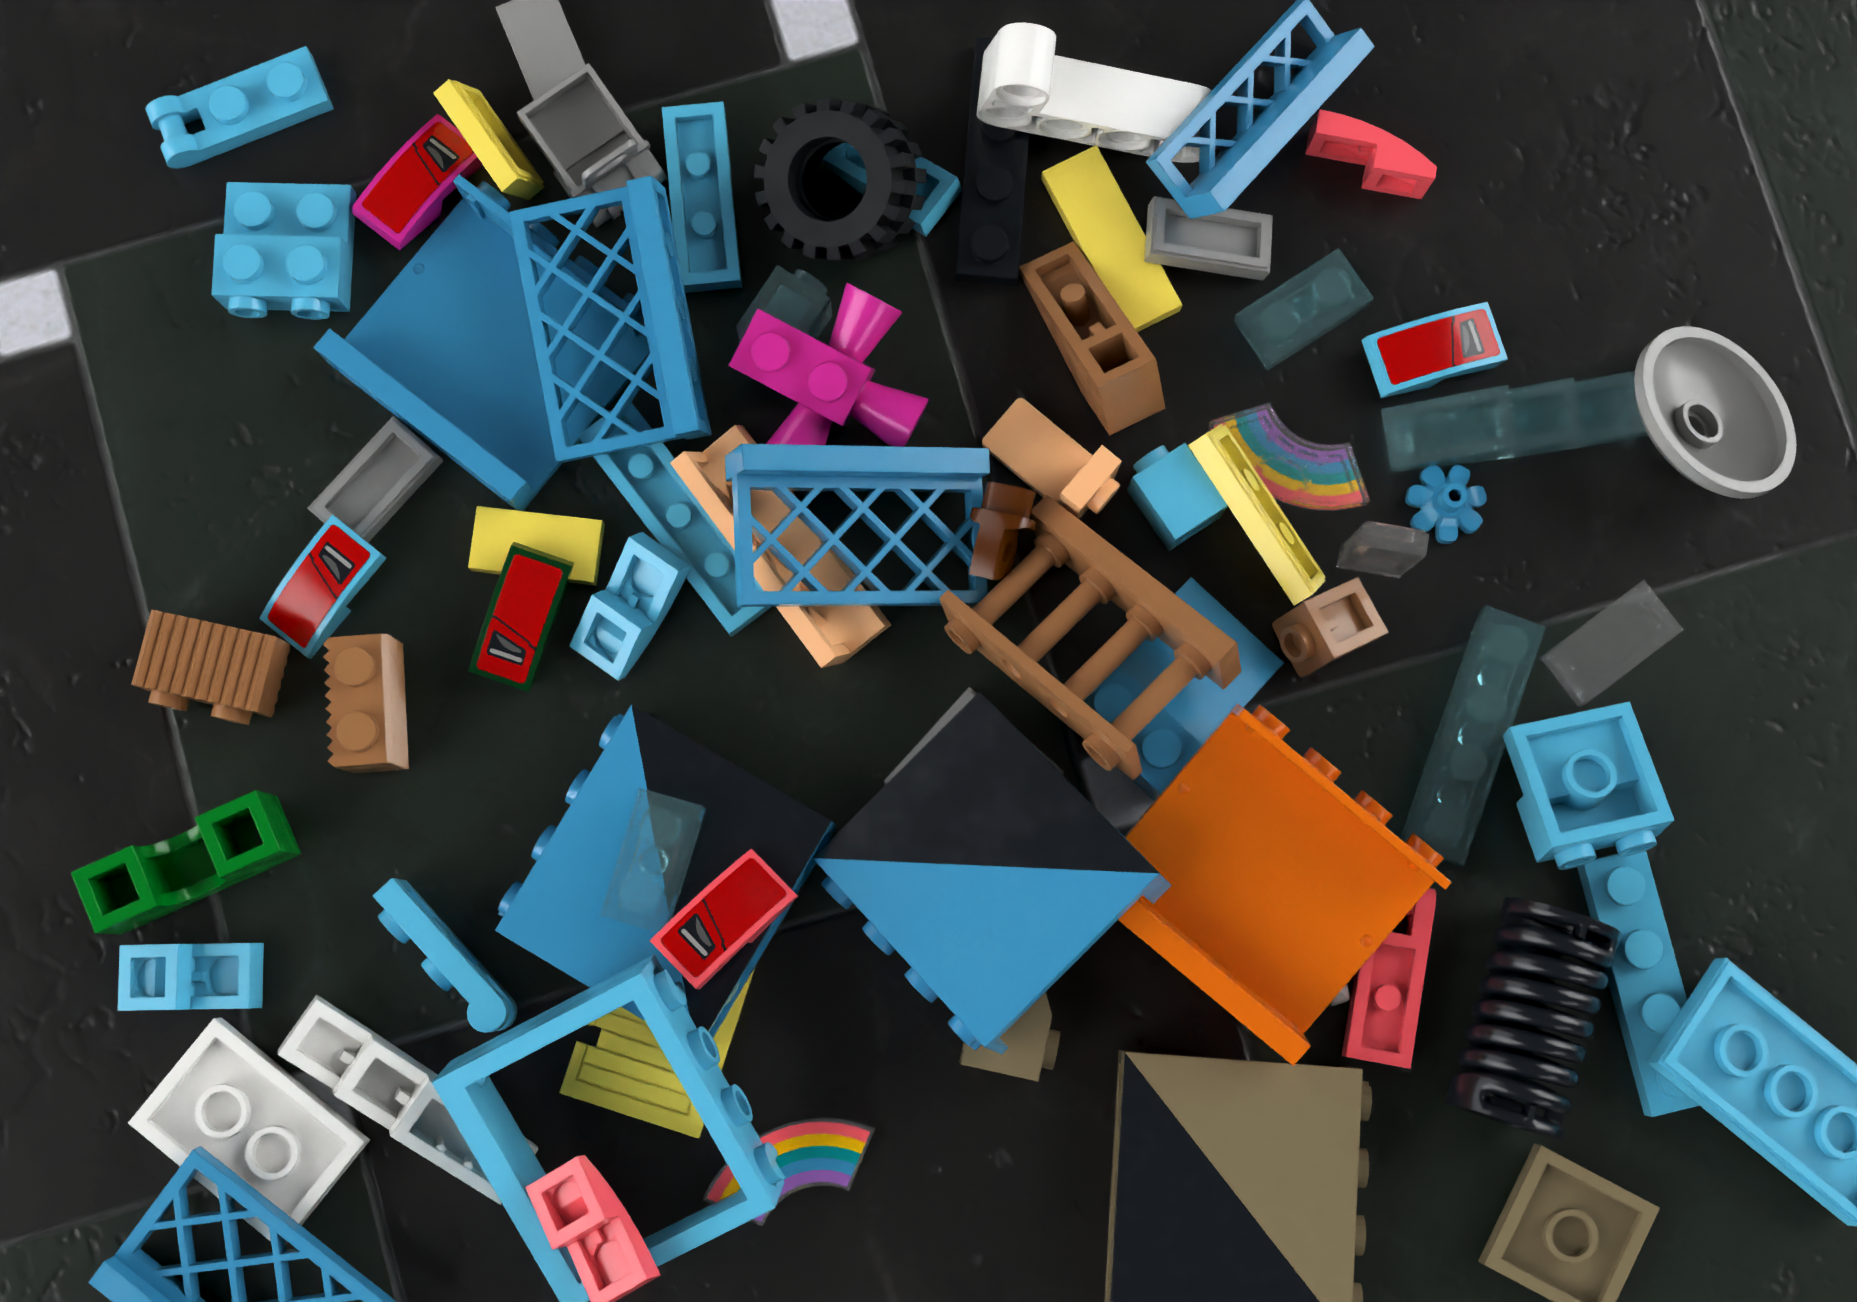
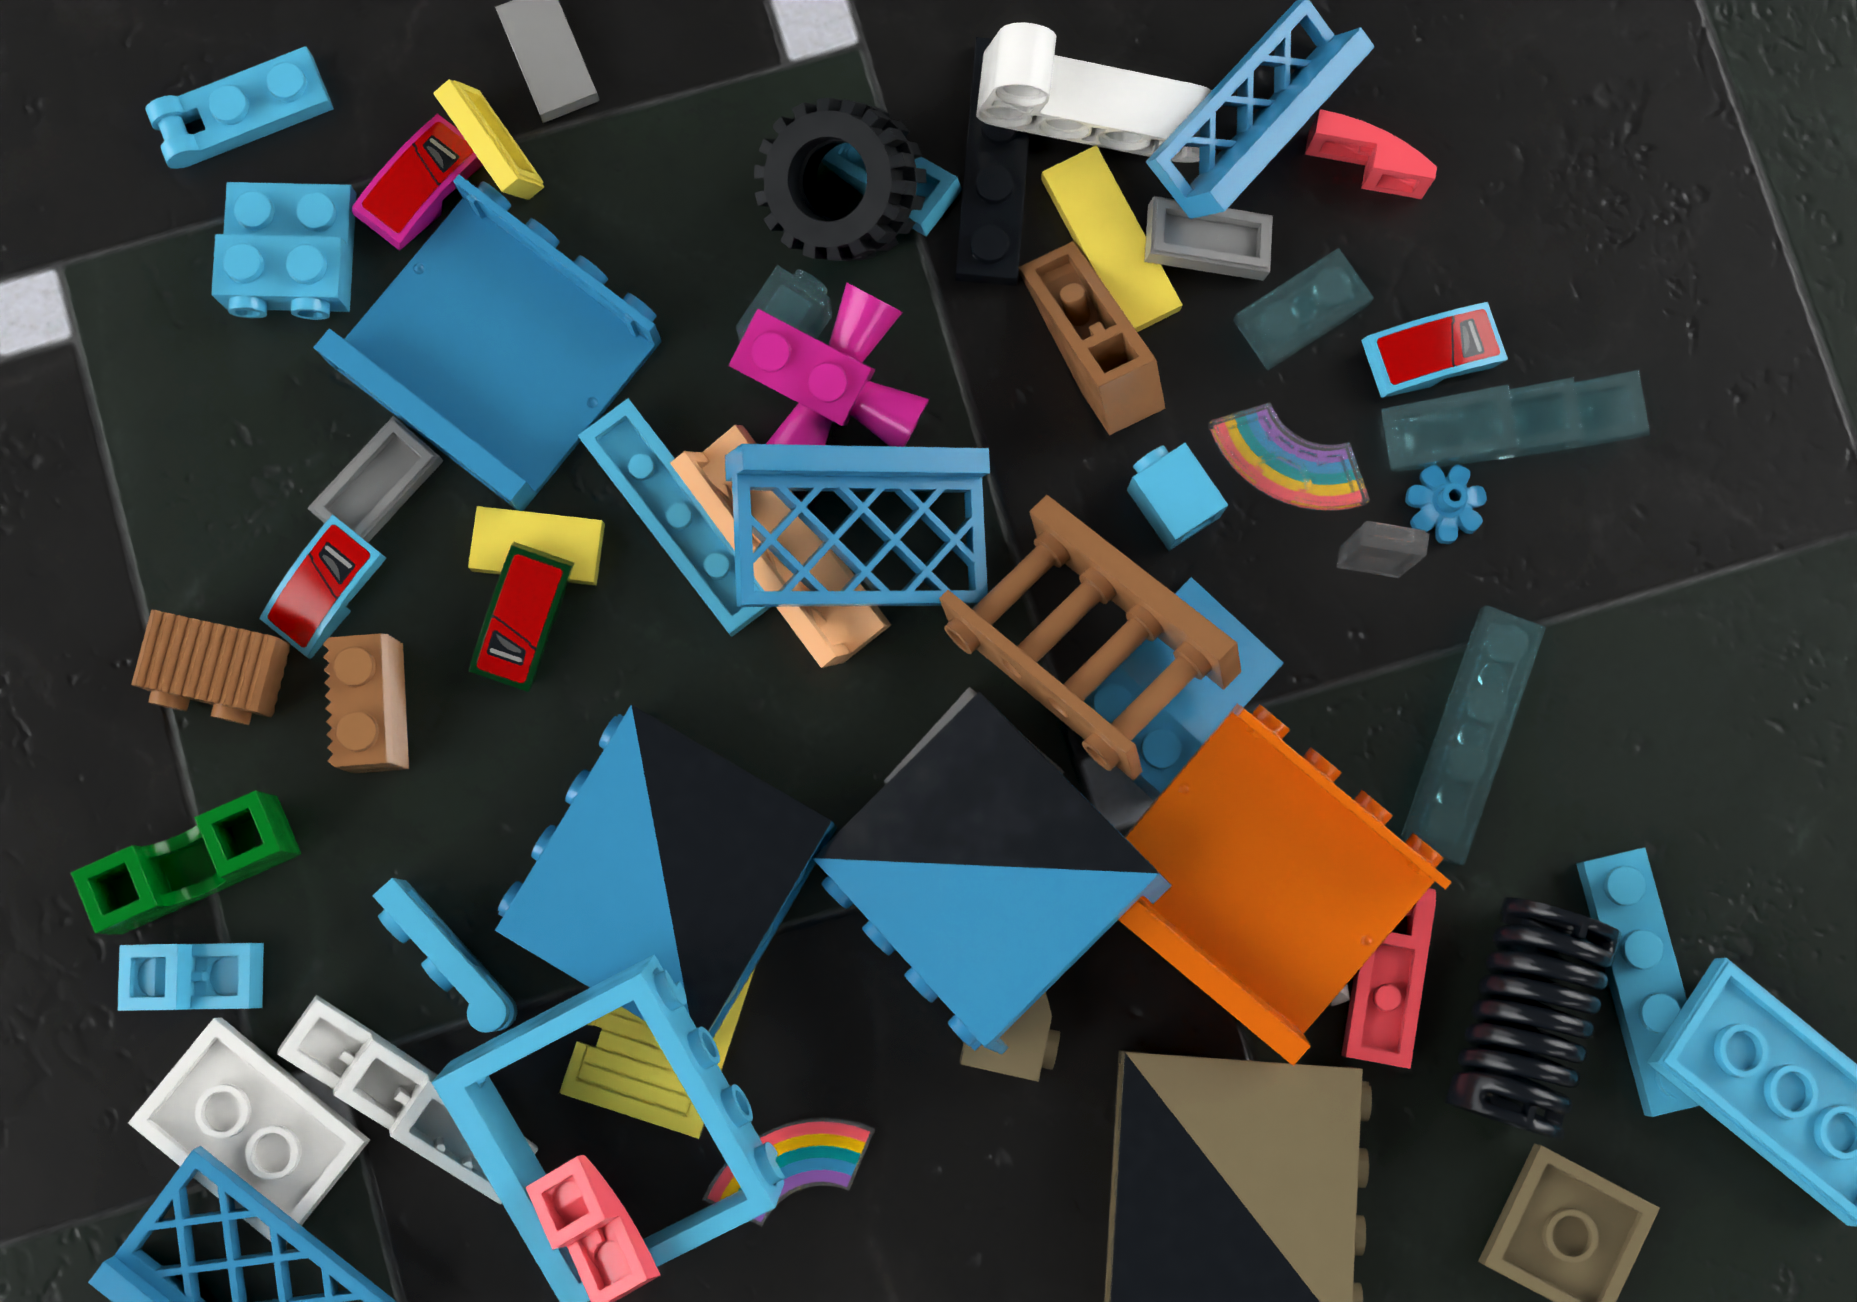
dark azure fence [509,176,712,463] -> none
light grey piece [517,63,667,228] -> none
medium azure slope [569,532,691,681] -> none
clear light blue plate [600,788,706,932] -> none
slope [649,849,798,990] -> none
medium azure plate [662,101,742,293] -> none
reddish brown piece [969,482,1036,580] -> none
light nougat bracket [982,398,1122,519] -> none
light yellow tile [1188,424,1326,606] -> none
medium nougat bracket [1272,577,1388,678] -> none
medium azure plate [1503,701,1674,870] -> none
clear tile [1540,580,1683,707] -> none
light grey dish [1634,326,1796,499] -> none

